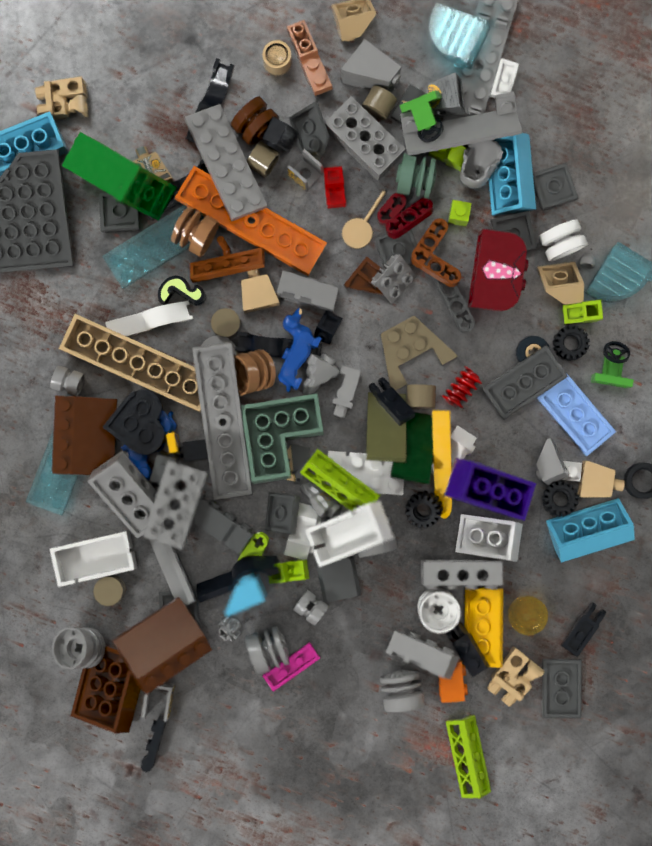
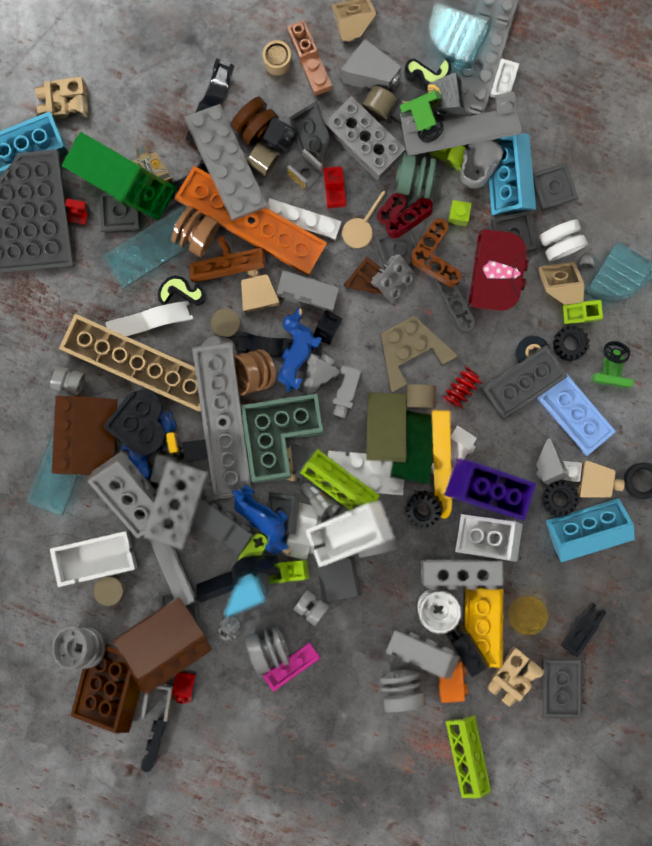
black hinge [369,377,415,426] -> none
none -> red bracket [65,198,90,225]
none -> red bracket [172,672,195,704]
none -> blue animal [232,485,291,556]
none -> white plate [267,198,341,241]
none -> animal [404,58,452,90]

